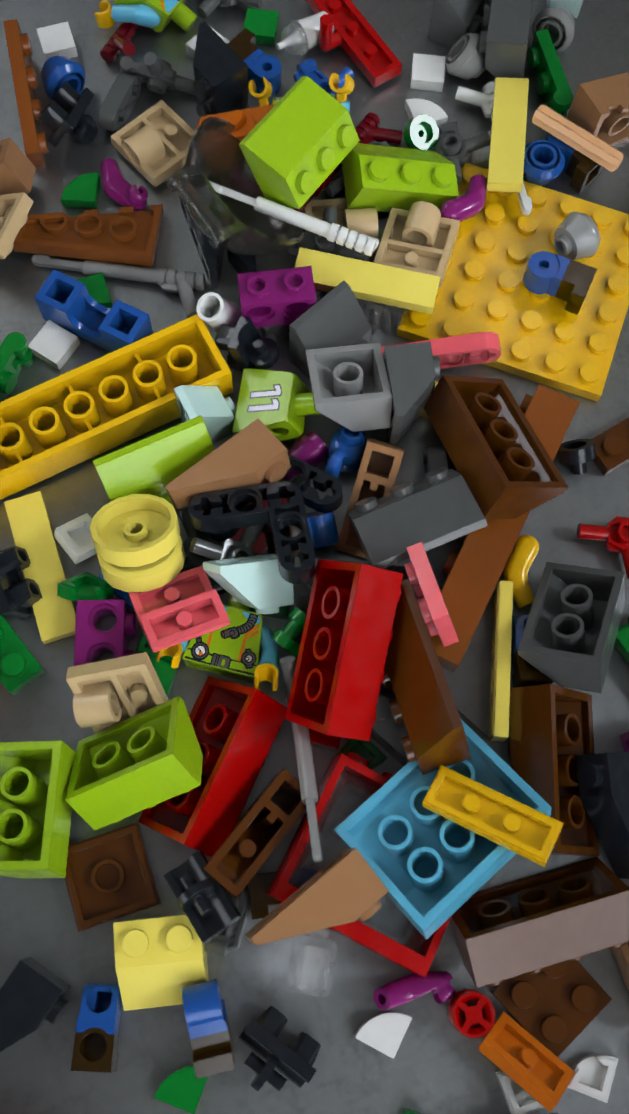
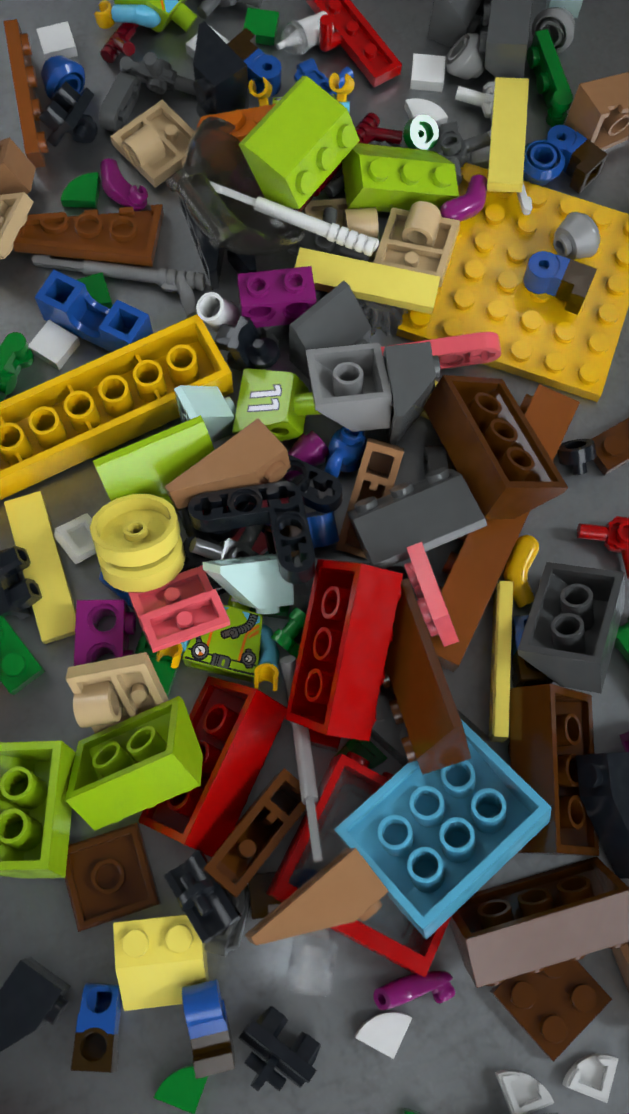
green tile [57,572,114,602] -> none
yellow tile [422,765,564,867] -> none
red wheel [447,988,495,1038] -> none
orange plate [477,1011,575,1112] -> none
light nougat axle [532,104,624,172] -> none

